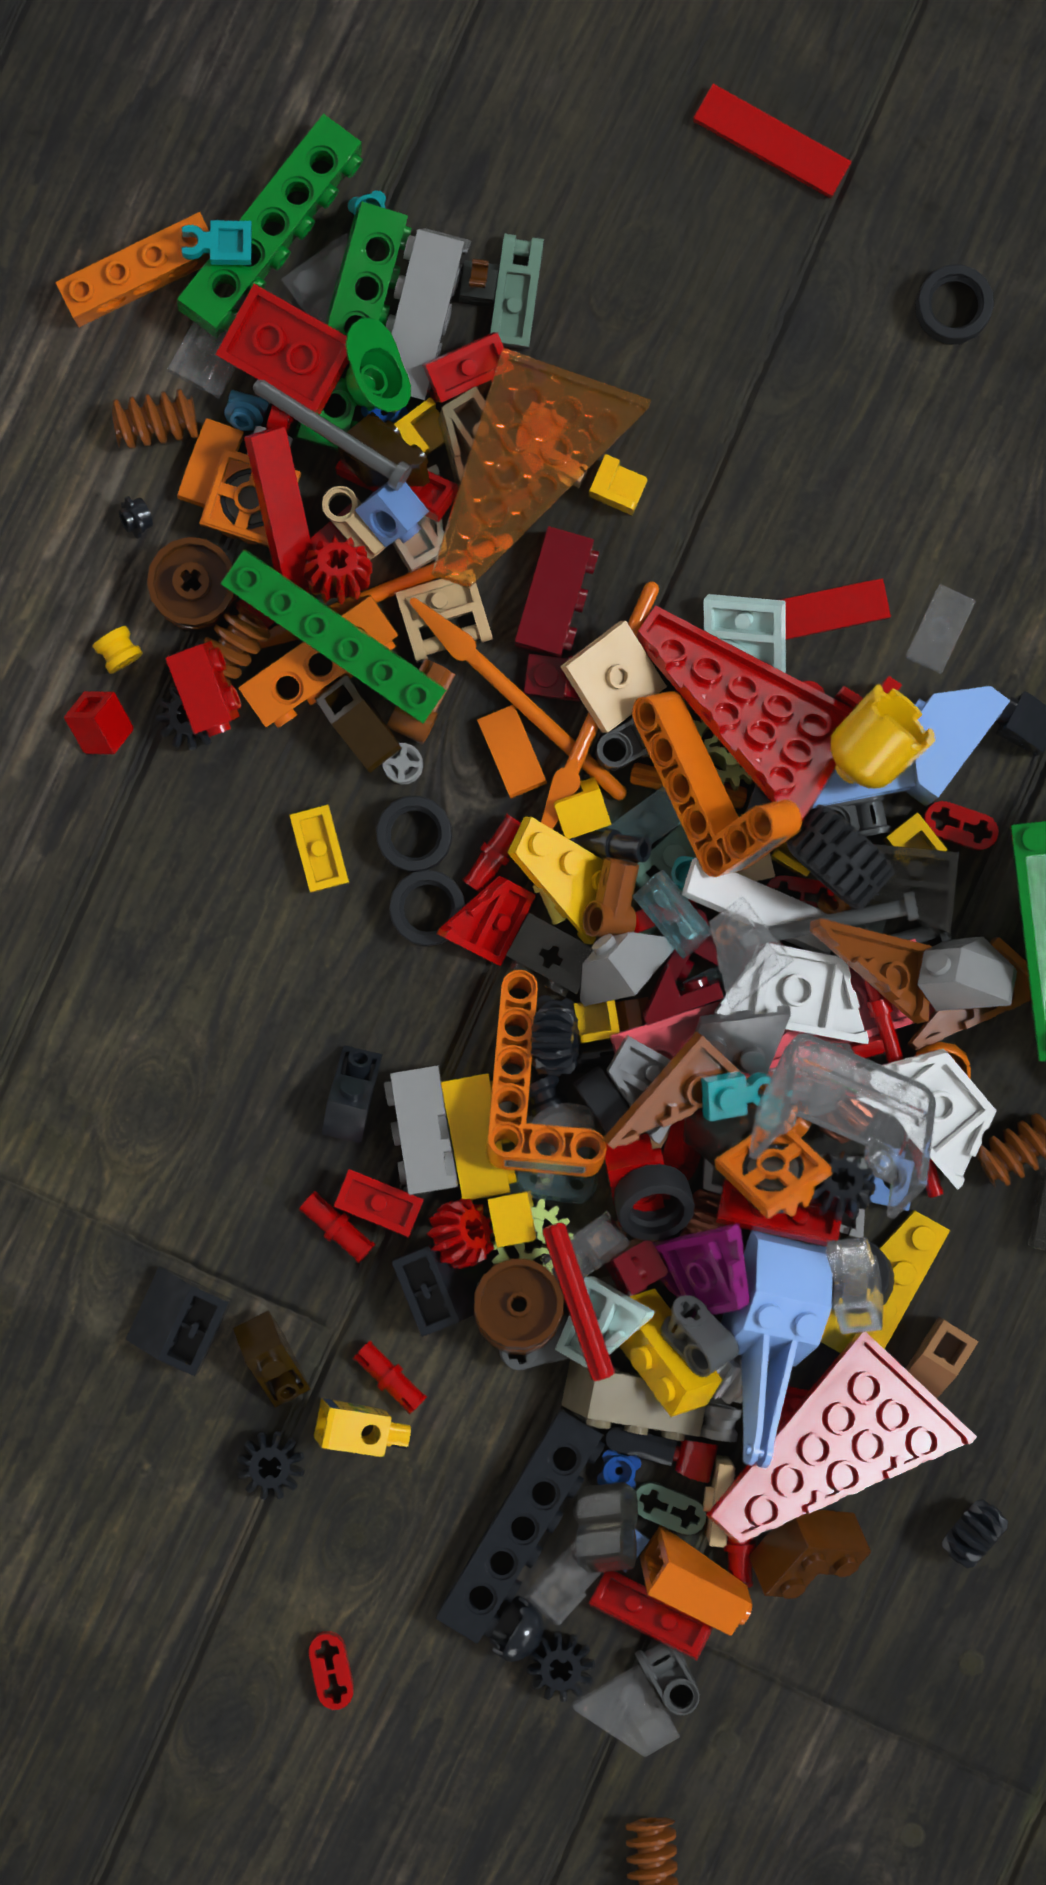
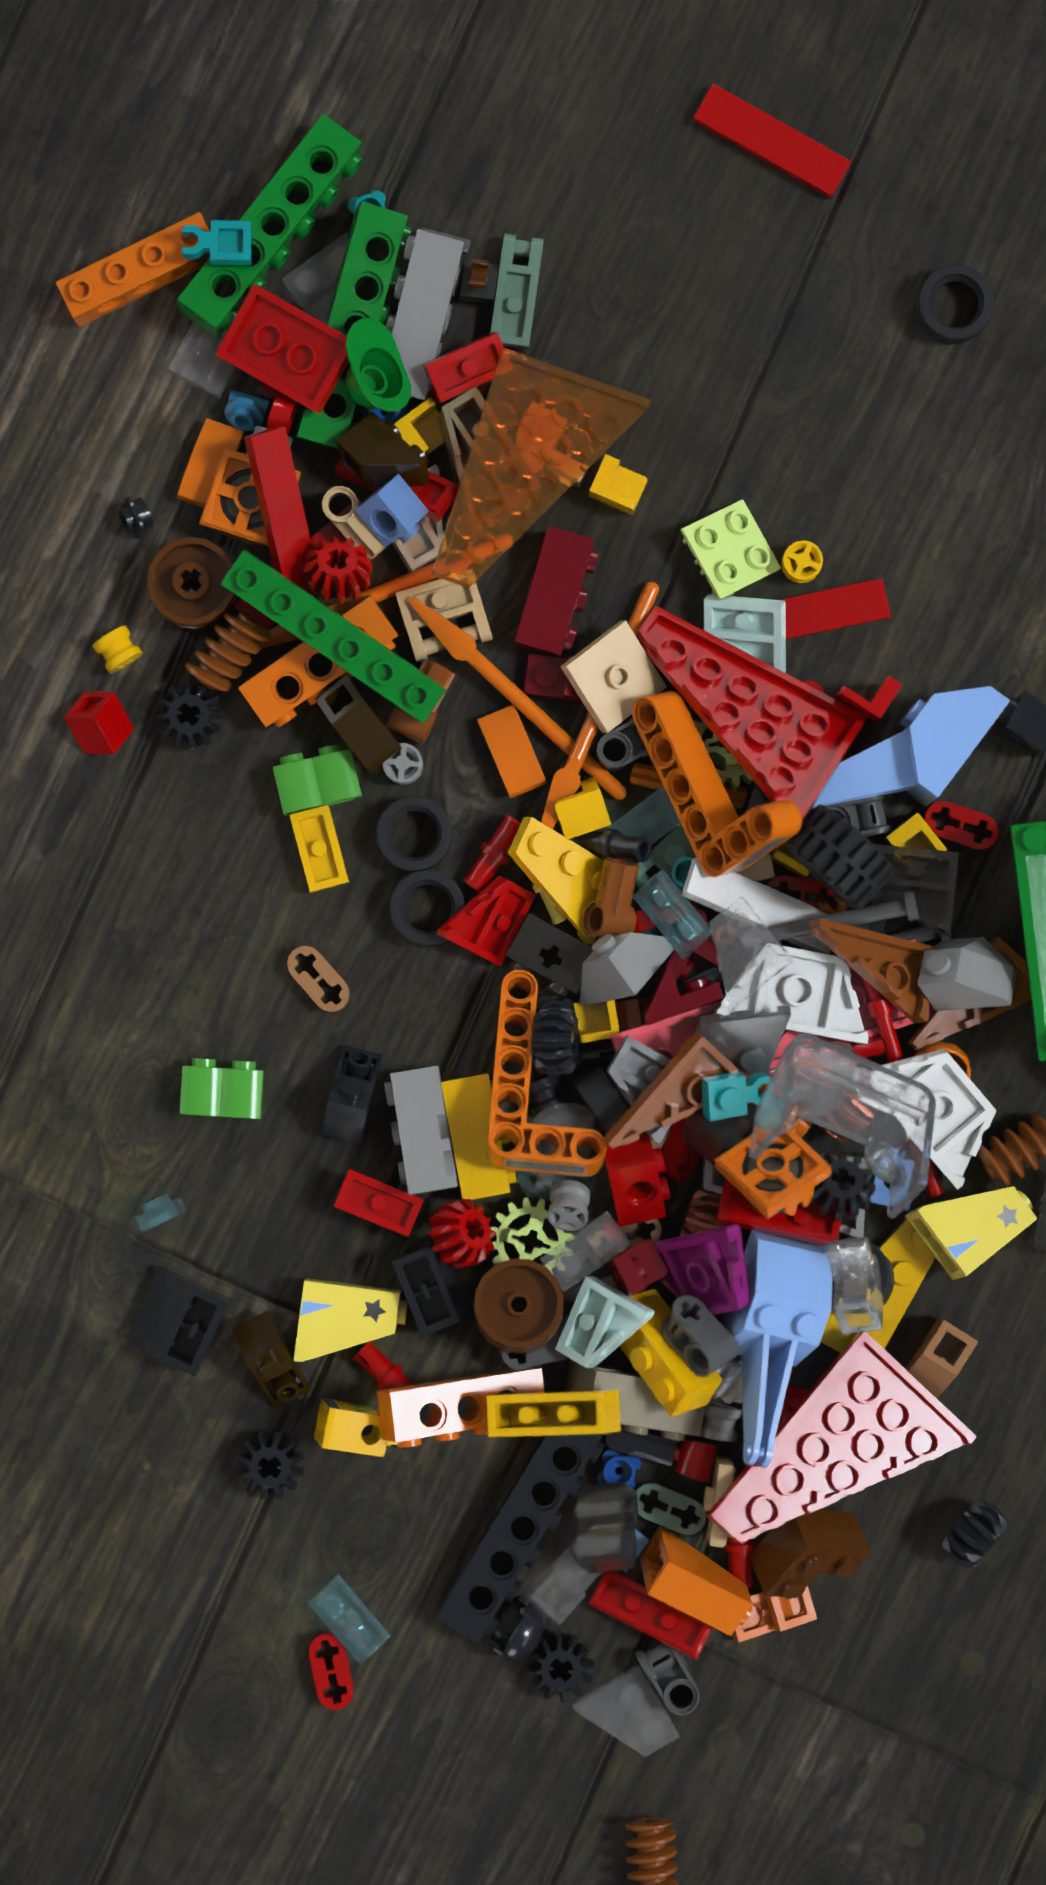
dark orange piece [112,389,199,449] -> none
red brick [165,640,241,737] -> none
dark grey bar [253,380,412,491] -> none
red pin [299,1191,375,1263] -> none
yellow panel [488,1190,537,1248] -> none
red axle [542,1223,614,1381] -> none
black tyre [614,1164,694,1241] -> none
yellow cylinder [830,684,935,789] -> none
clear plate [905,584,976,674] -> none
none -> clear light blue plate [135,1193,187,1232]
none -> bright green brick [179,1058,264,1119]
none -> bright green brick [273,744,362,816]
none -> medium nougat beam [287,946,350,1012]
none -> light yellow slope [293,1278,408,1362]
none -> clear light blue plate [308,1574,391,1664]
none -> brick [377,1367,544,1448]
none -> yellow brick [486,1390,621,1437]
none -> light grey wheel [548,1180,591,1231]
none -> yellowish green hinge [680,499,782,600]
none -> orange slope [732,1586,817,1643]
none -> yellow wheel [781,540,823,584]
none -> light yellow slope [905,1186,1038,1280]

